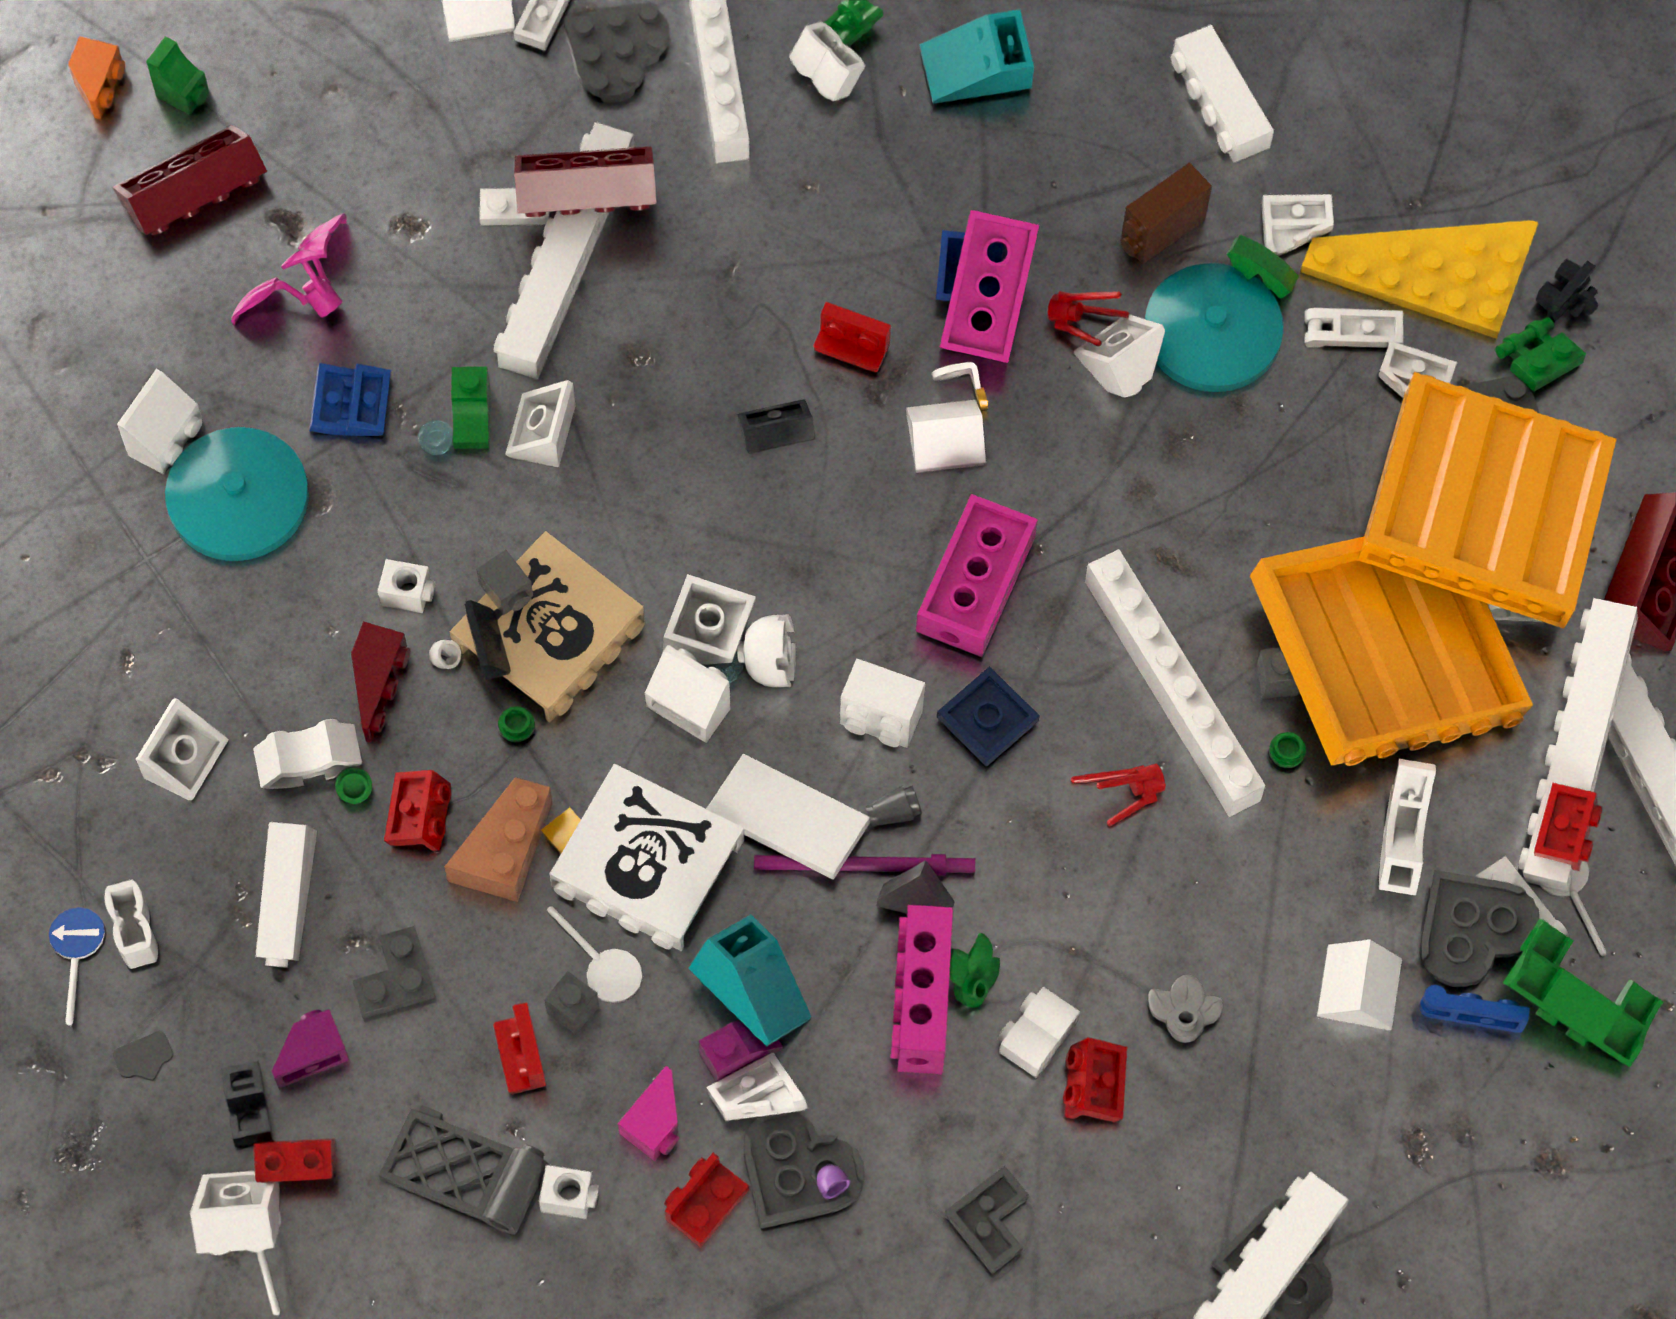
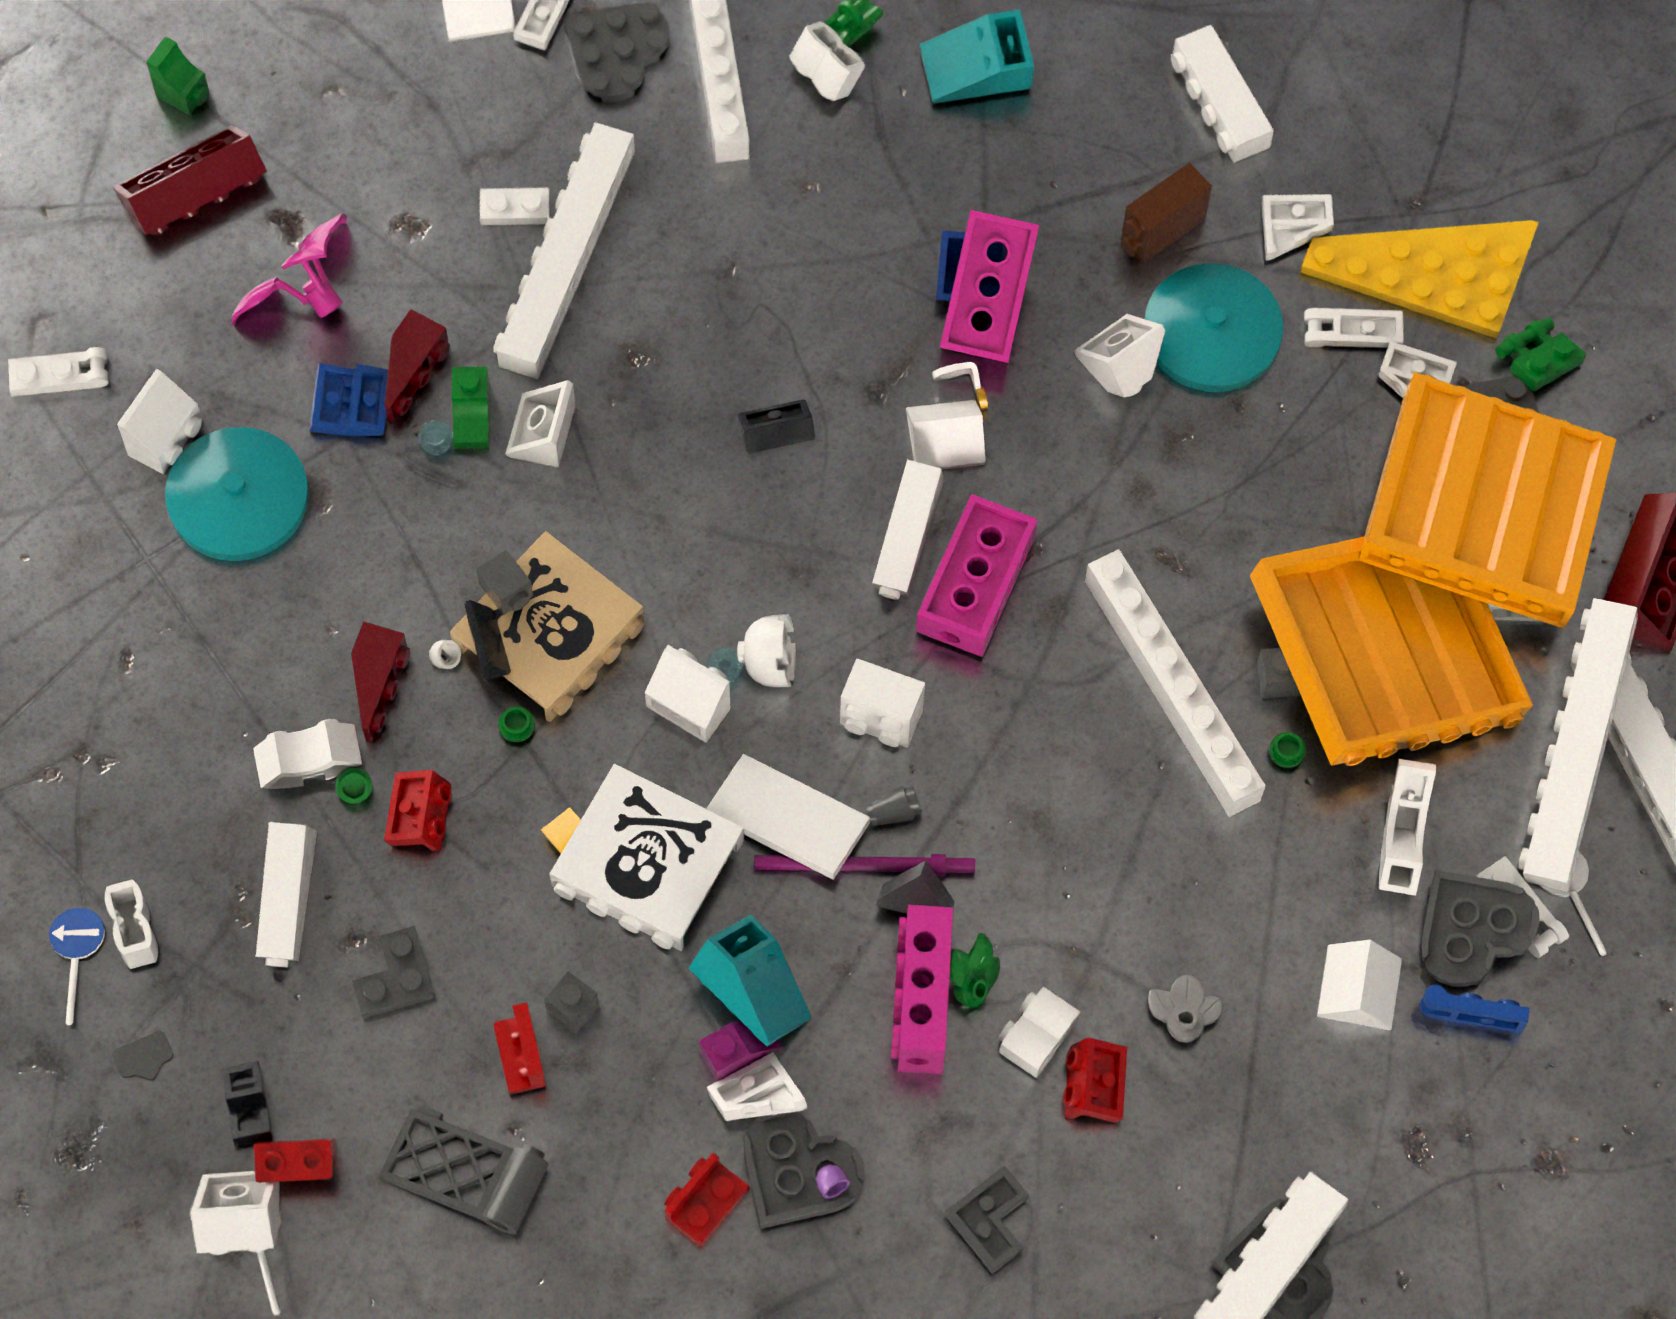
orange slope [68,36,125,120] -> none
white slope [136,698,229,800] -> none
magenta slope [272,1009,349,1089] -> none
white brick [378,559,435,613] -> none
nougat wedge [444,777,553,902] -> none
slope [514,146,657,217] -> none
white brick [539,1165,599,1219] -> none
white piece [547,906,642,1003] -> none
dark pink slope [618,1066,679,1161] -> none
white slope [663,574,756,664] -> none
red bracket [814,302,891,372] -> none
dark blue plate [937,666,1040,767] -> none
red plant [1048,291,1130,347] -> none
red plant [1070,763,1166,826] -> none
green slope [1226,235,1299,299] -> none
green bracket [1503,919,1664,1068] -> none
red bracket [1534,783,1603,871] -> none
black hips [1535,259,1598,325] -> none
none -> white plate [8,347,109,397]
none -> dark red slope [385,309,450,424]
none -> white slope [872,460,945,600]

